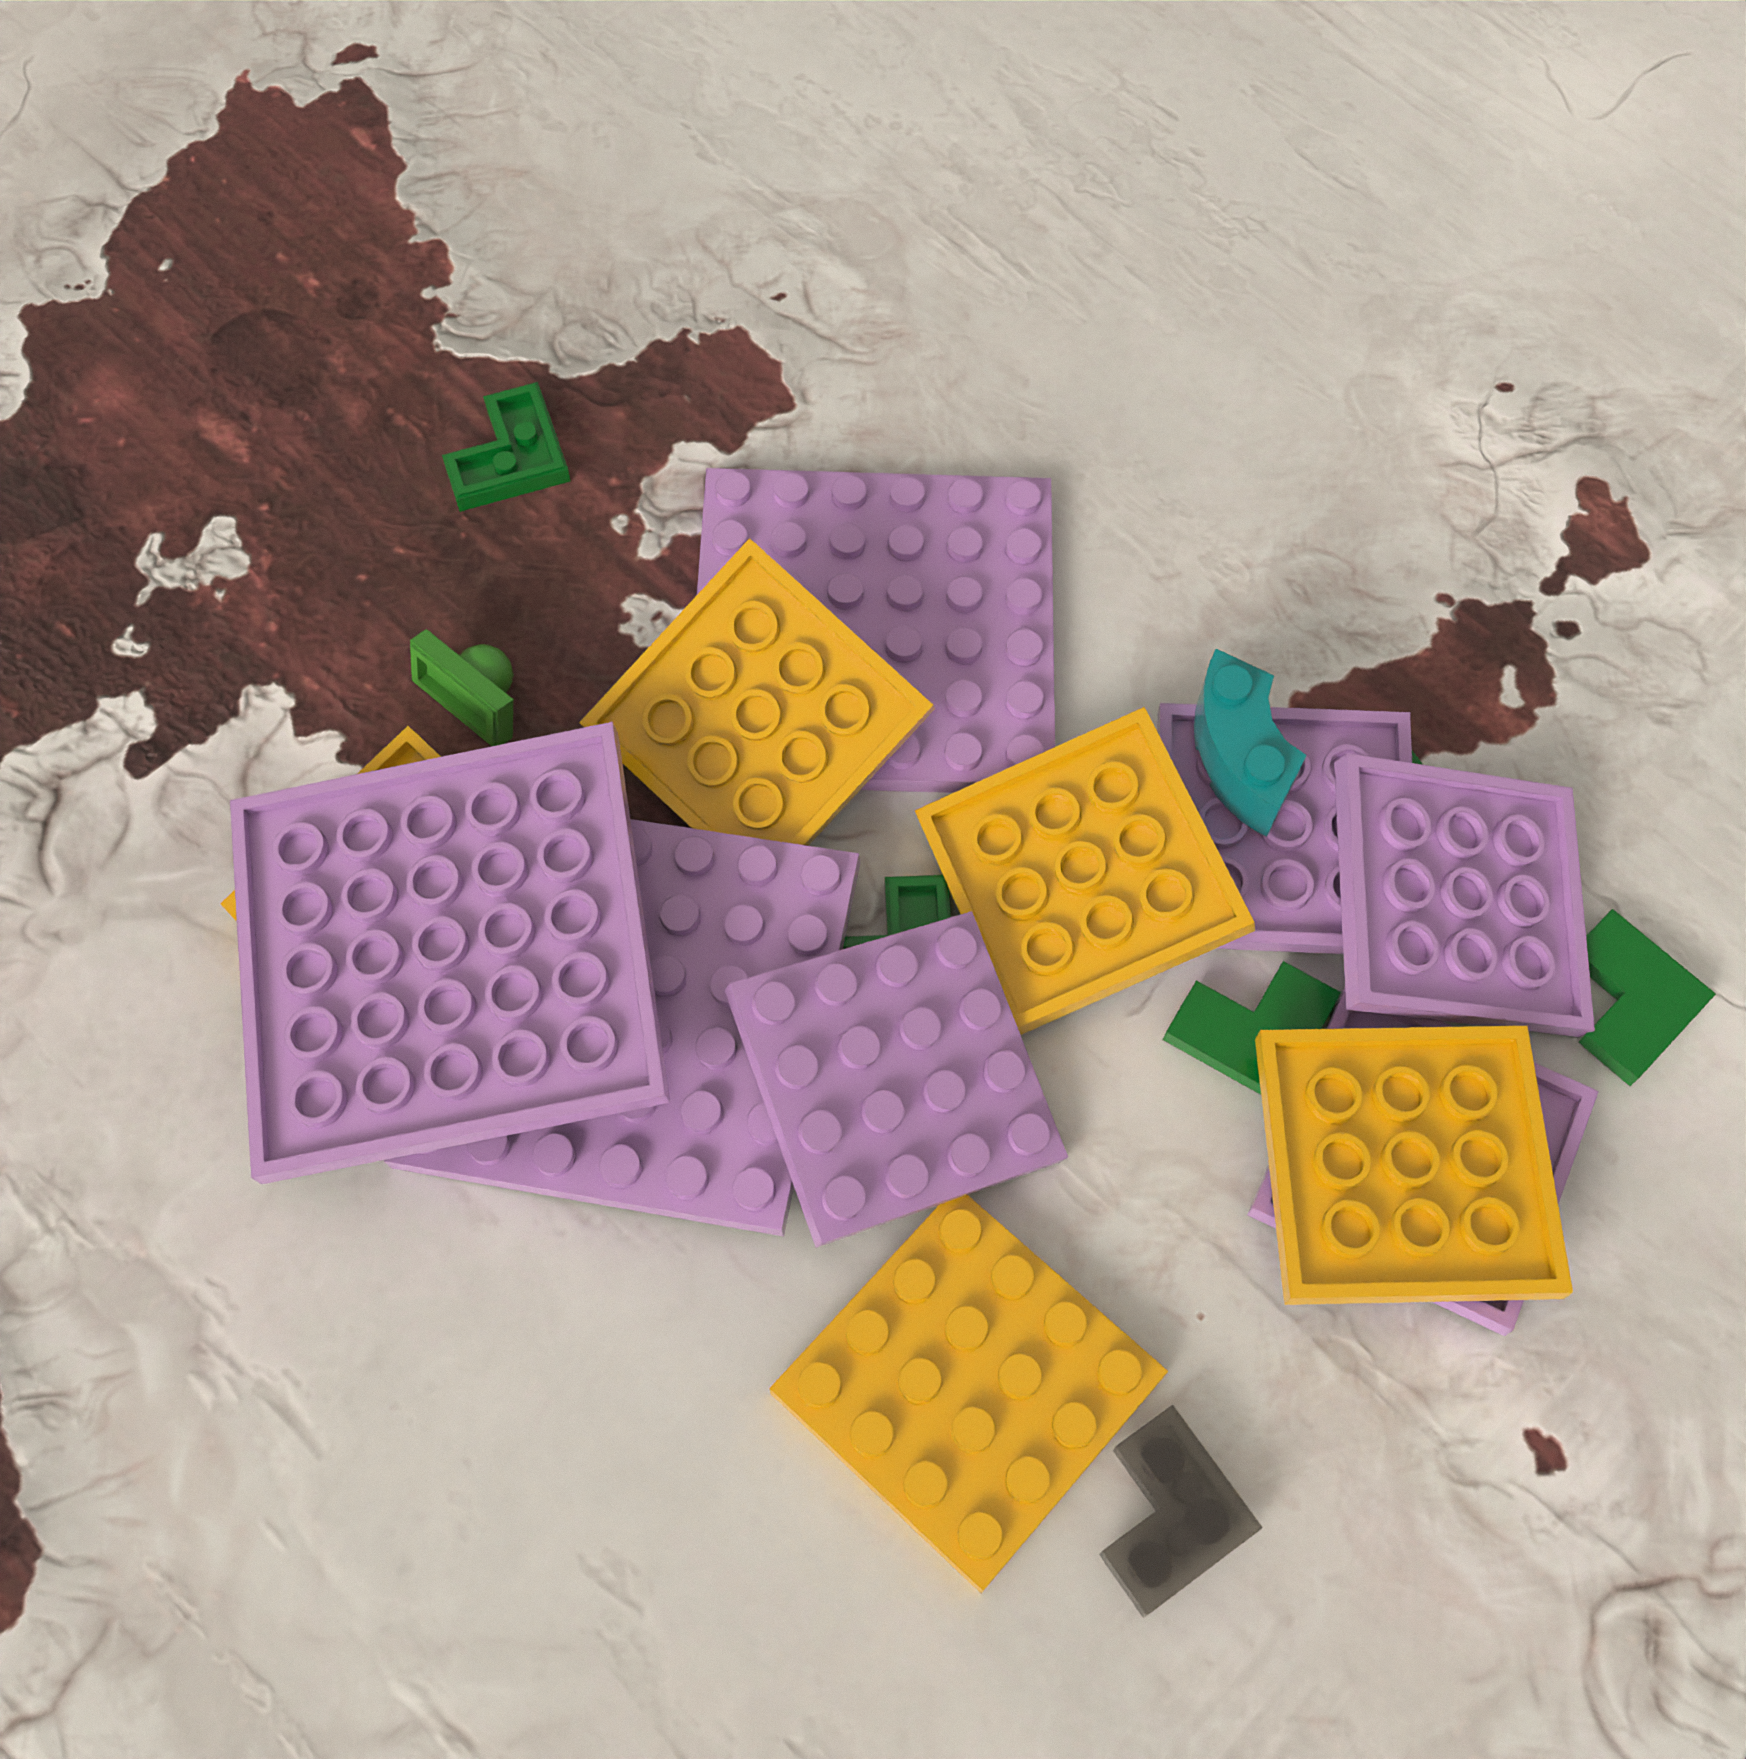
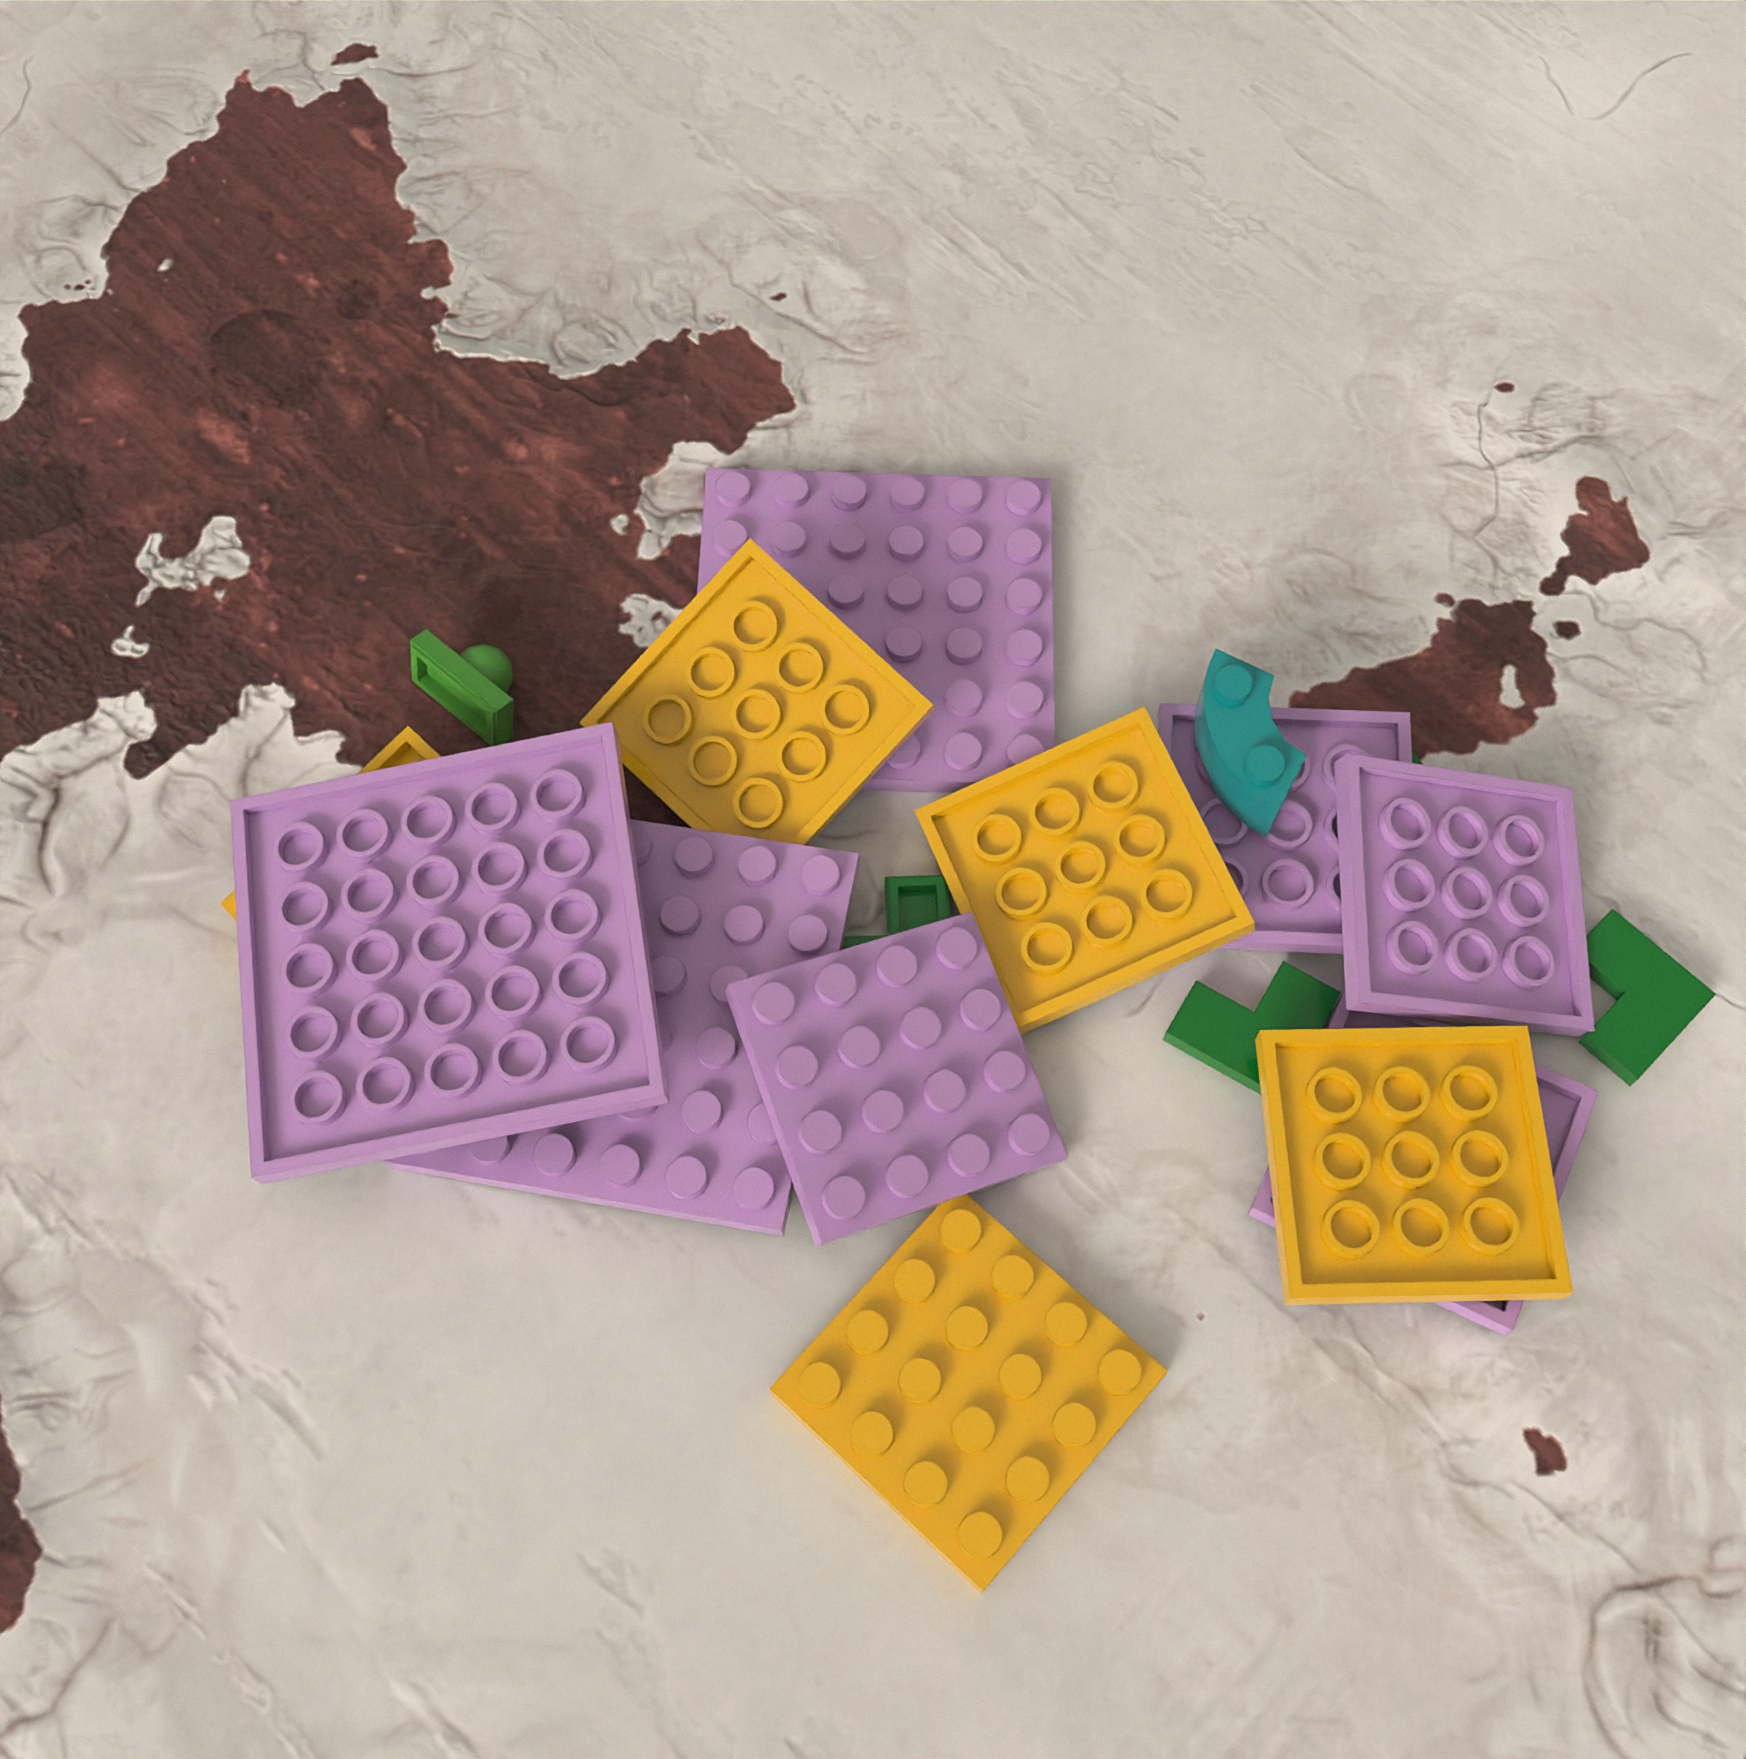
green tile [442,382,571,512] -> none
clear smoke plate [1099,1405,1263,1618] -> none

